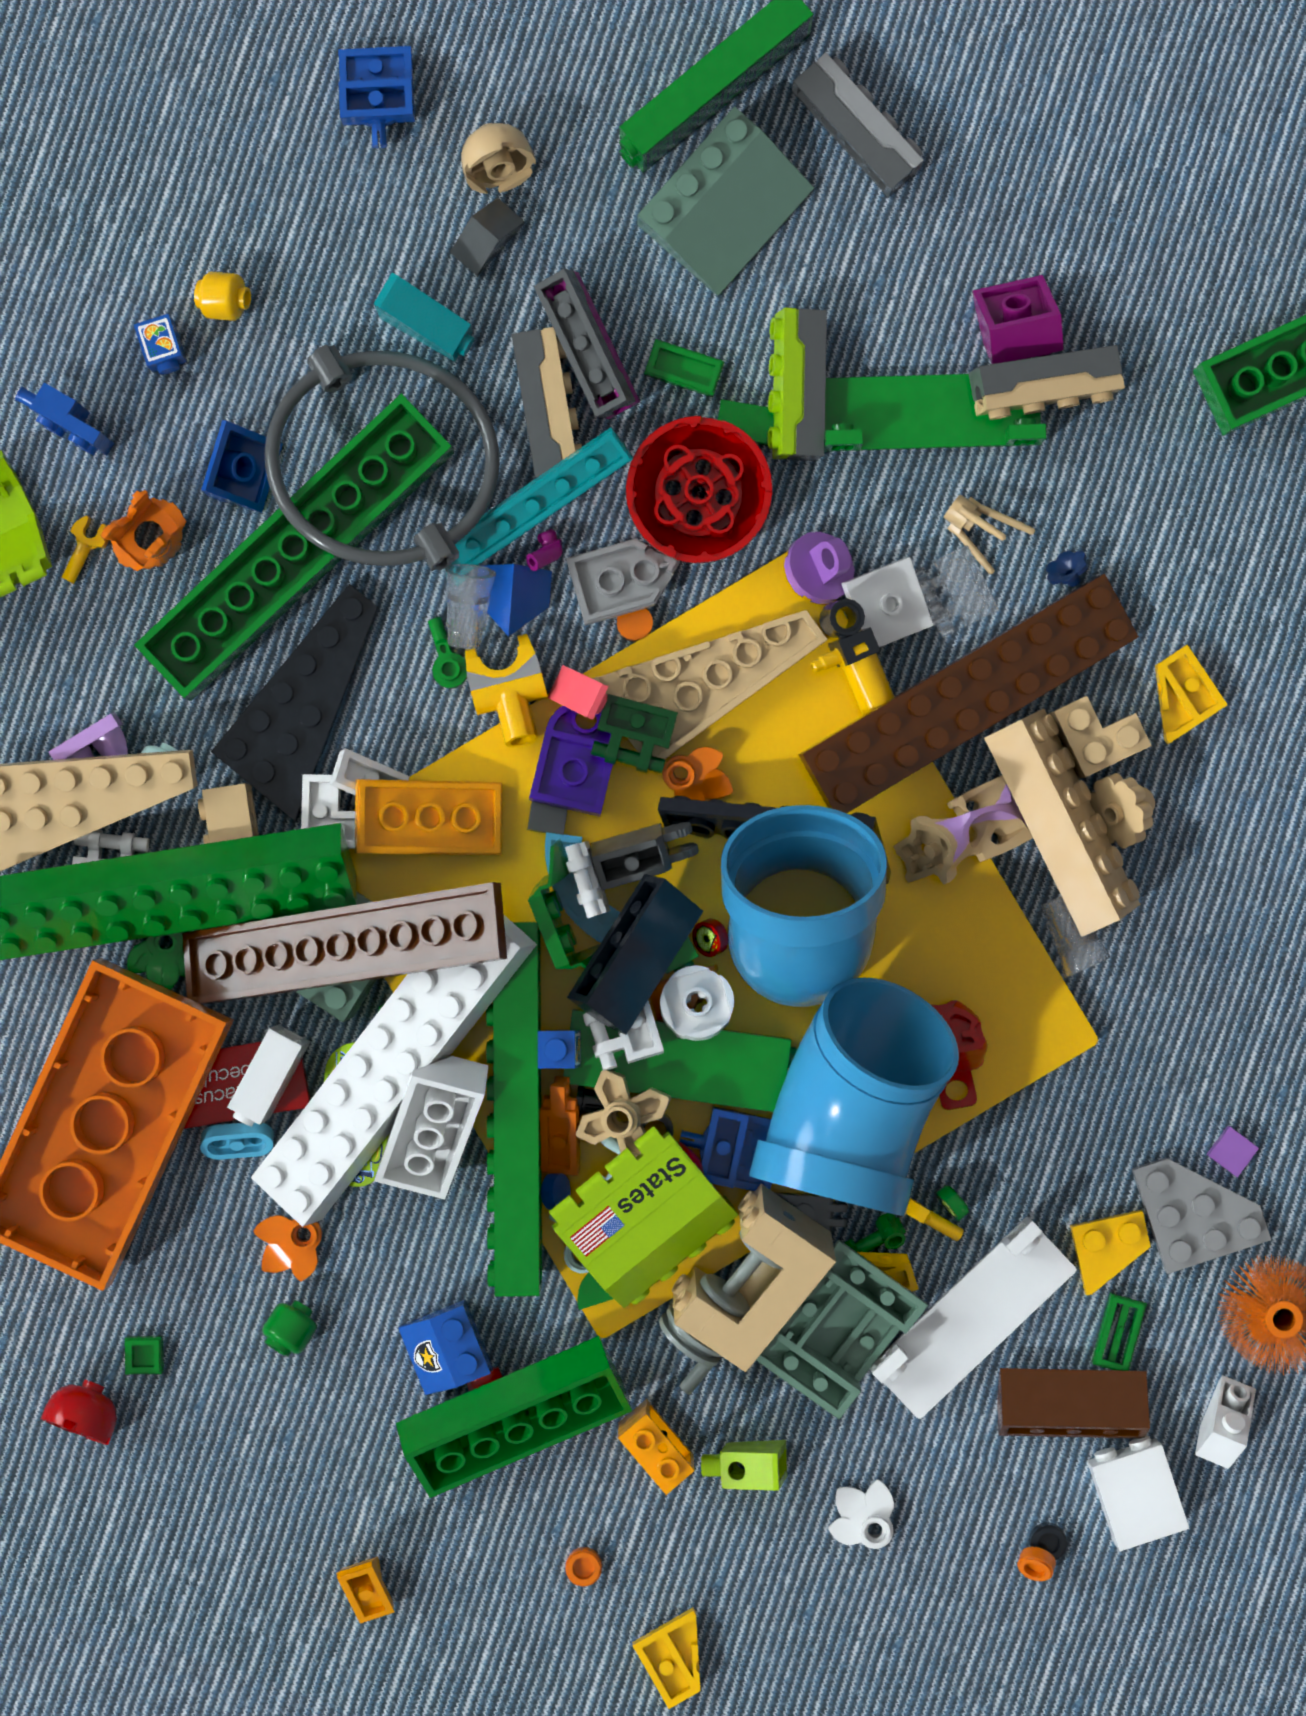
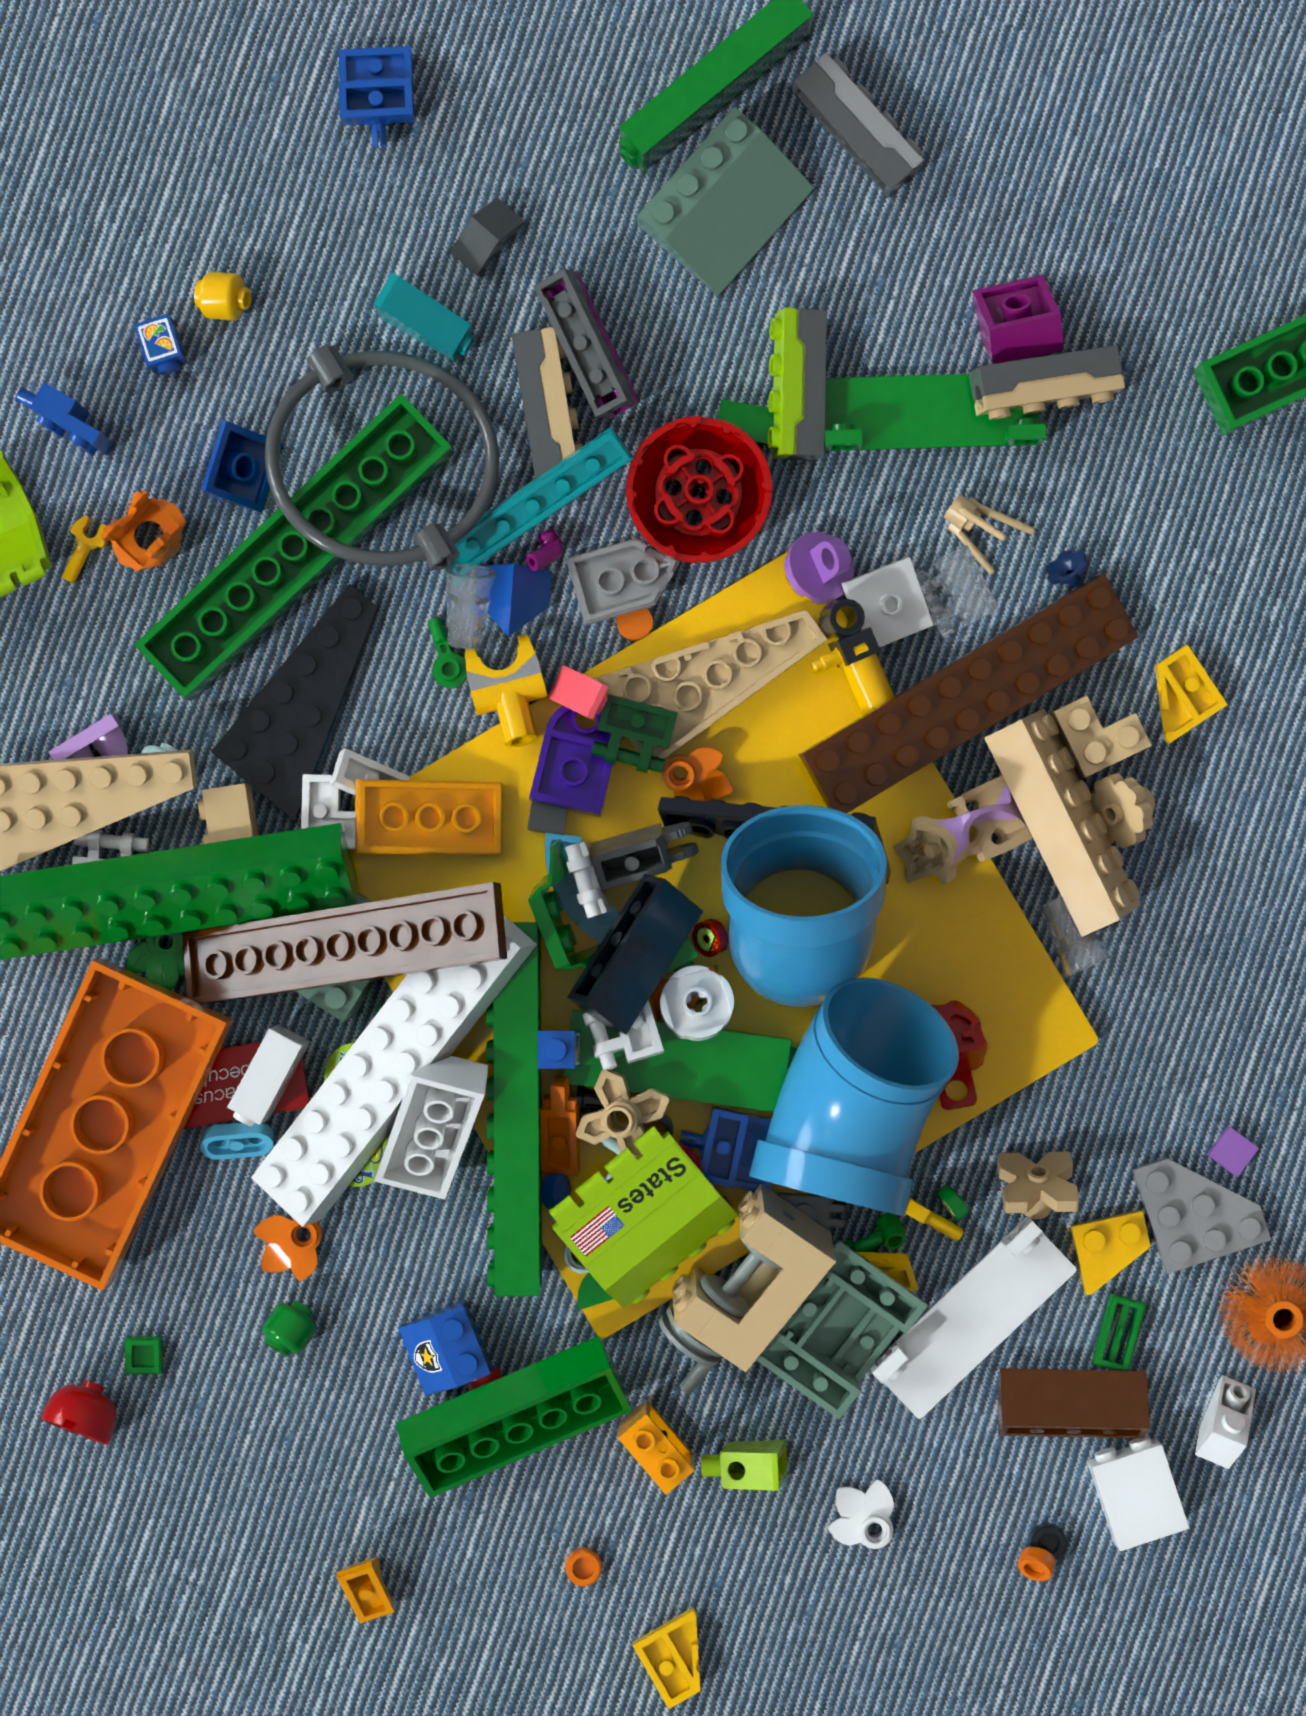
tan cylinder [461,123,536,194] -> none
green tile [644,339,724,398] -> none
none -> tan plant [997,1151,1079,1219]

